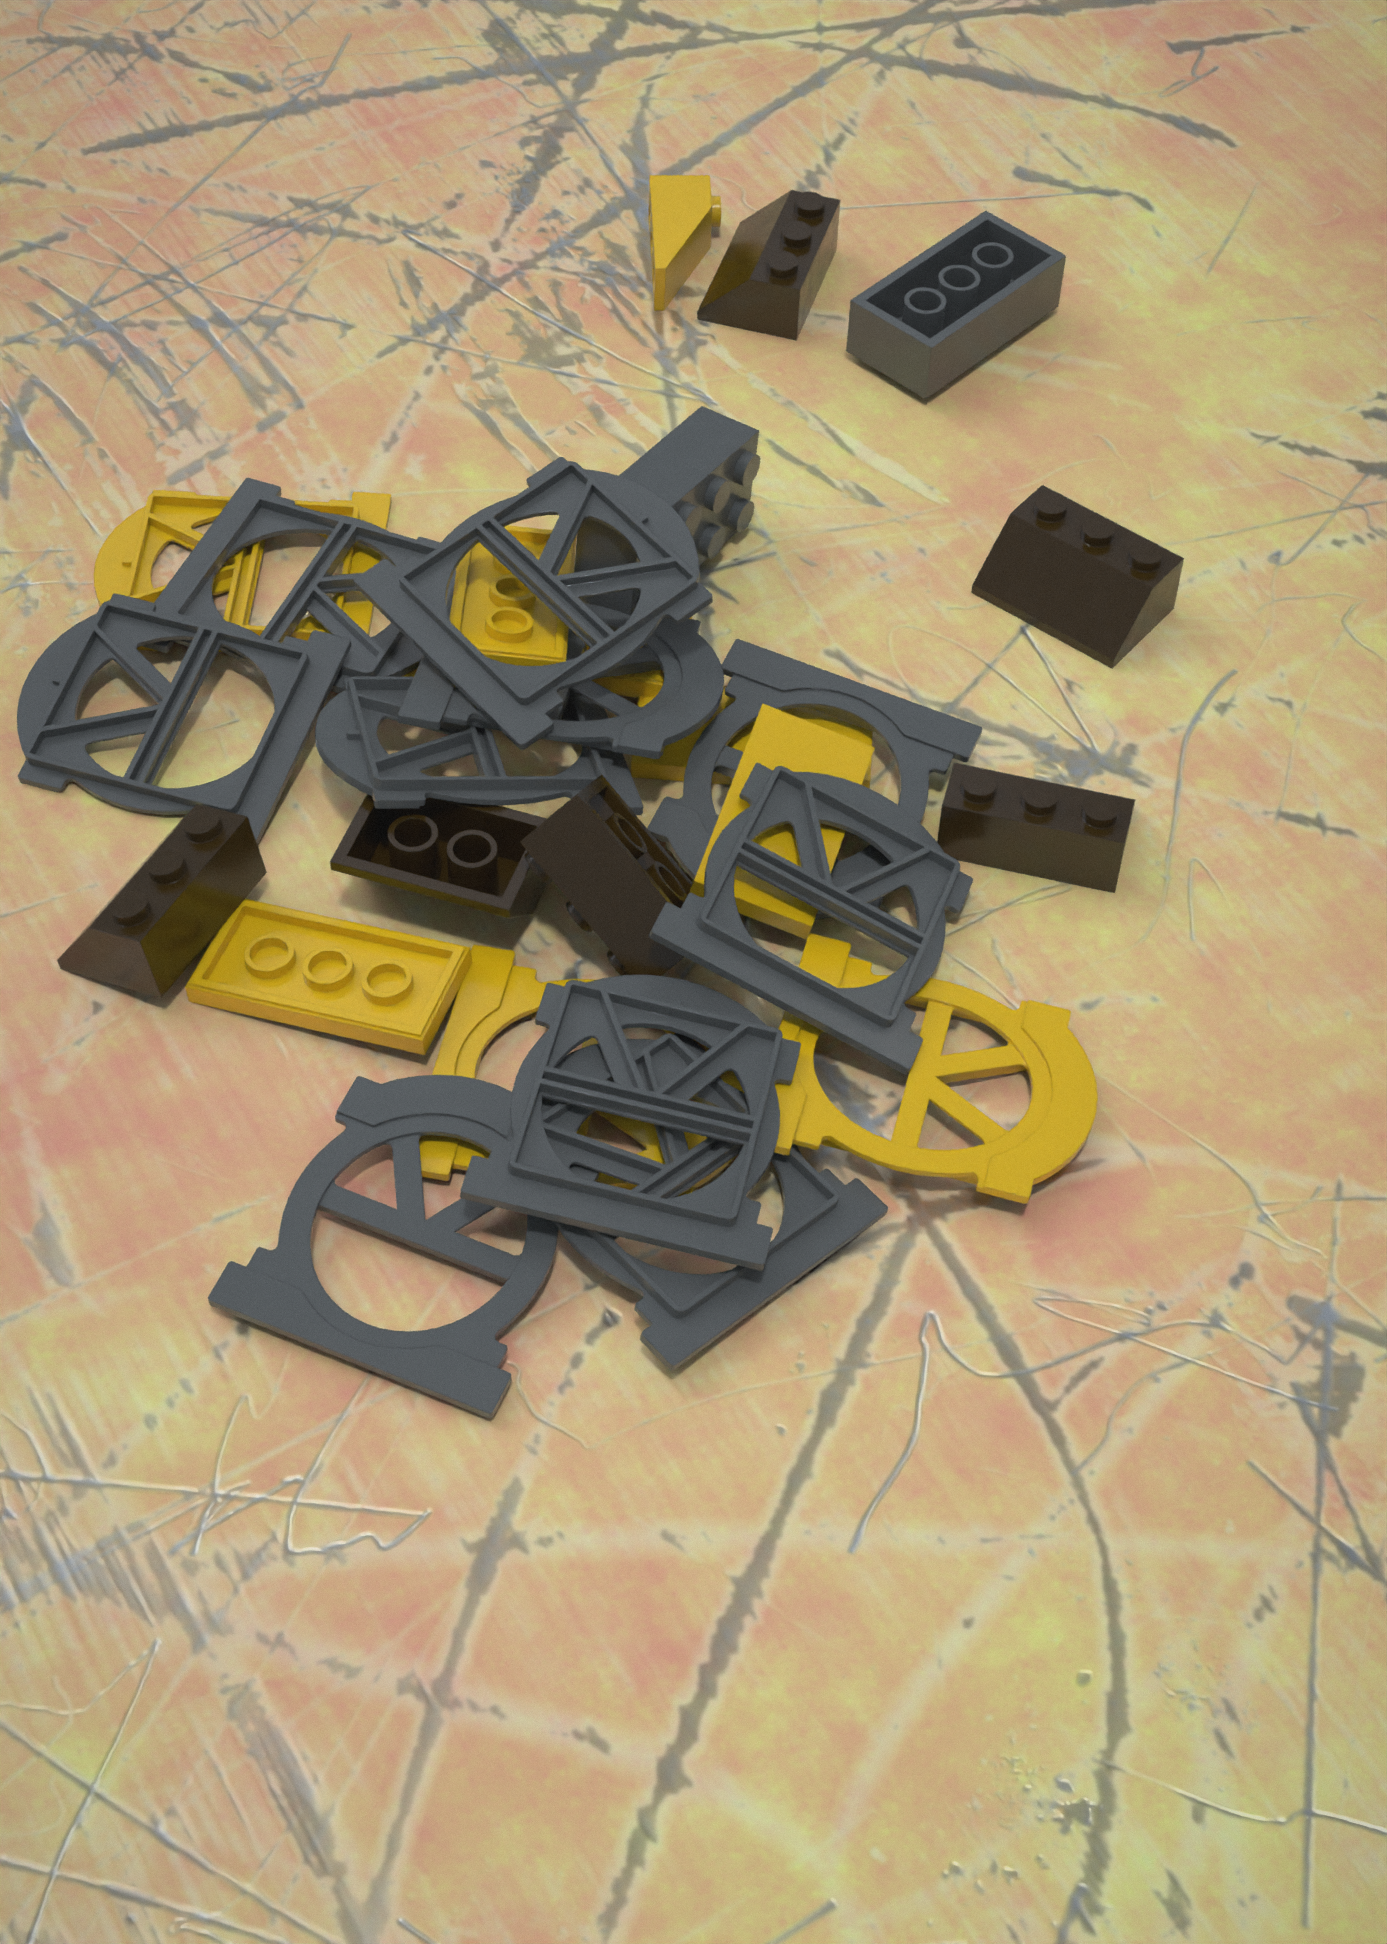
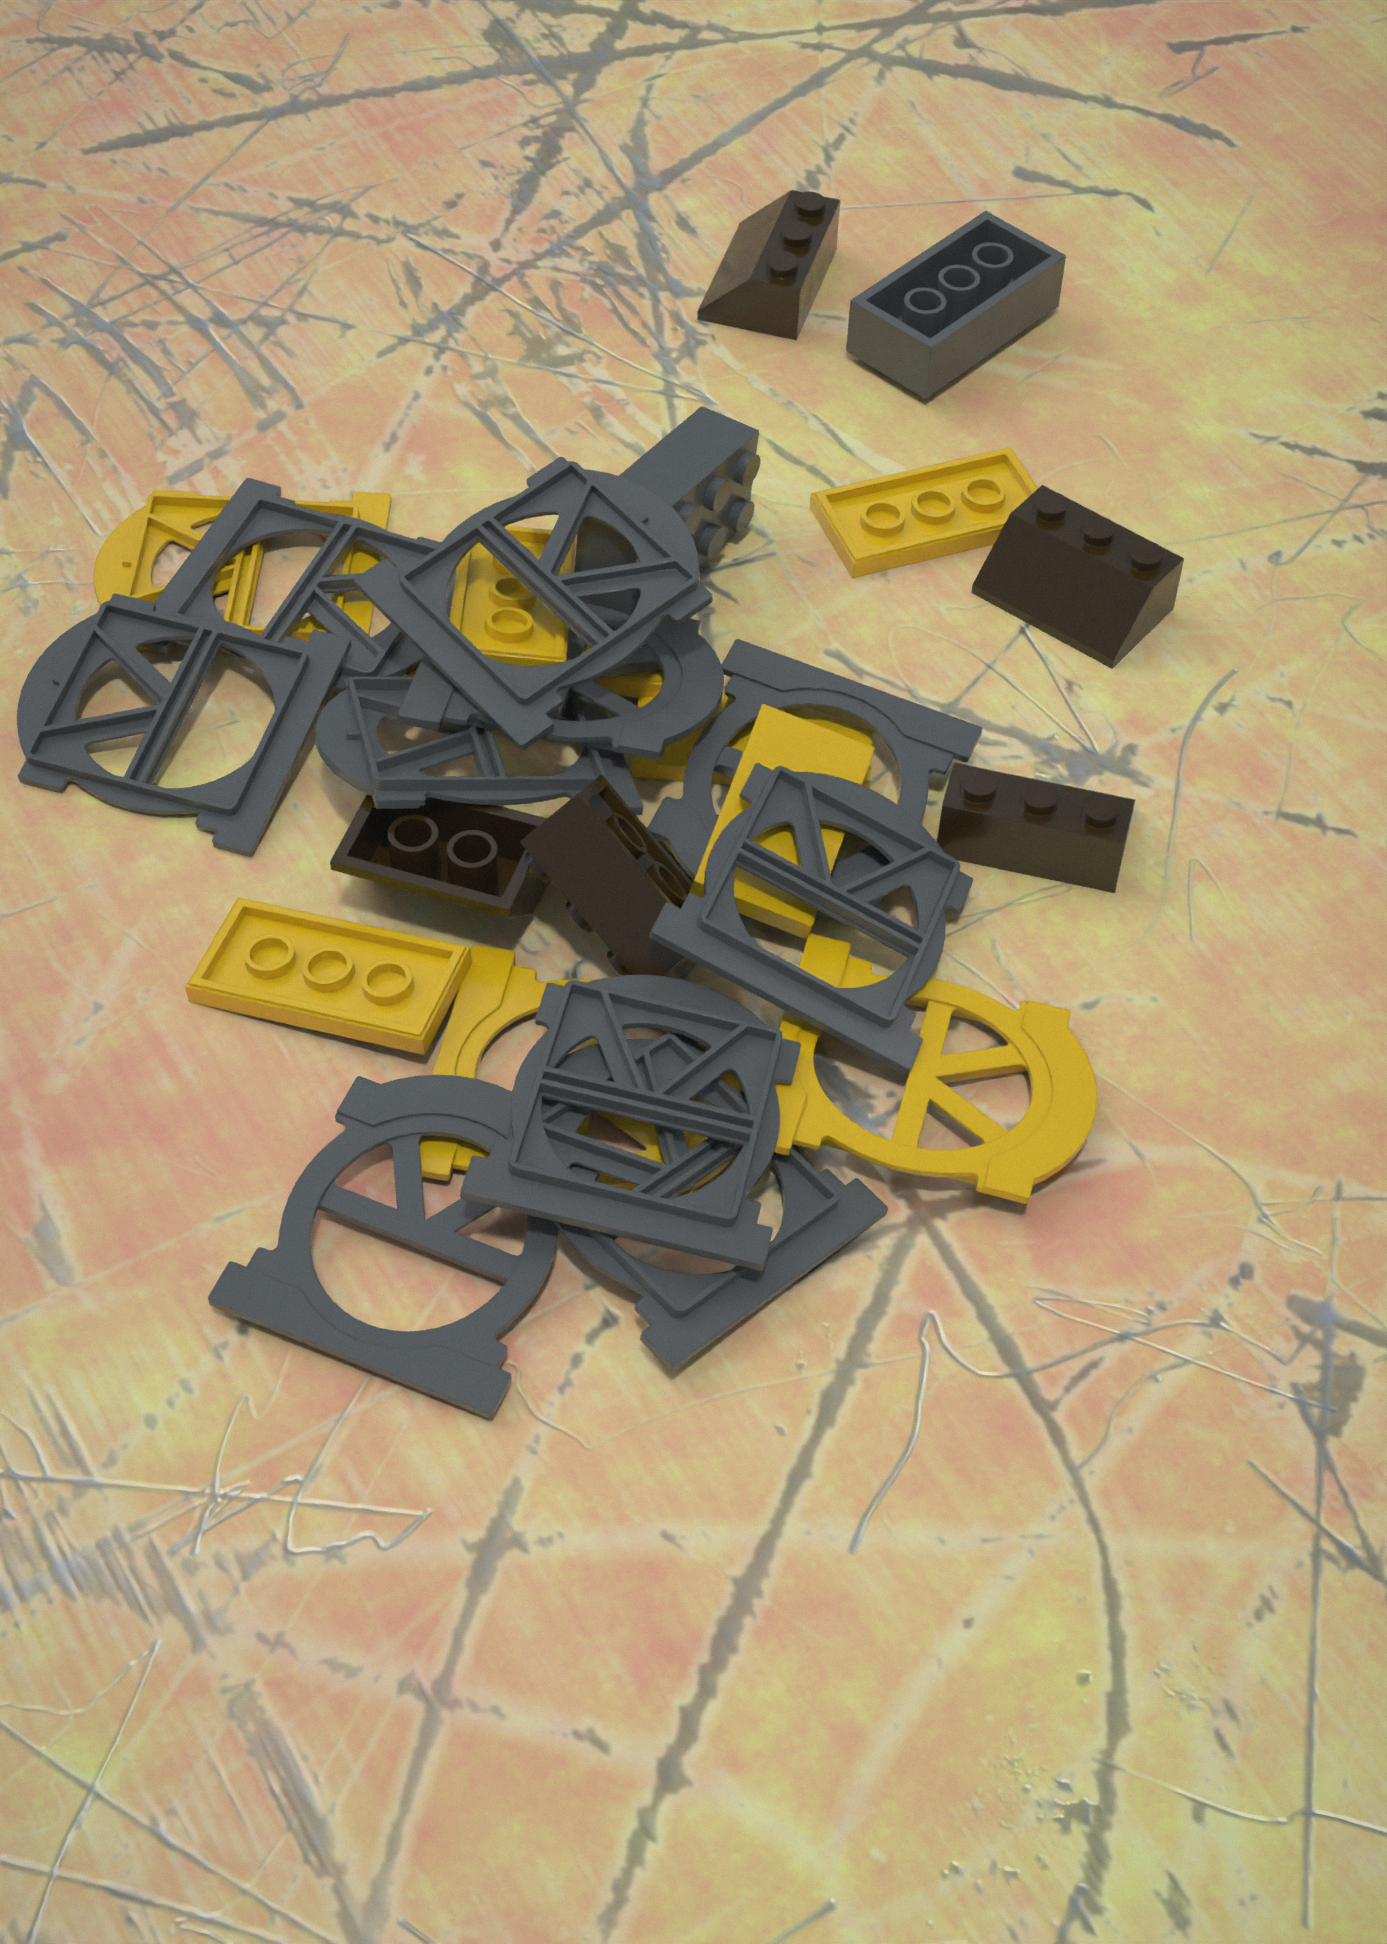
dark brown slope [57,804,267,998] -> none
yellow slope [648,175,721,311] -> none
none -> yellow tile [810,447,1038,578]

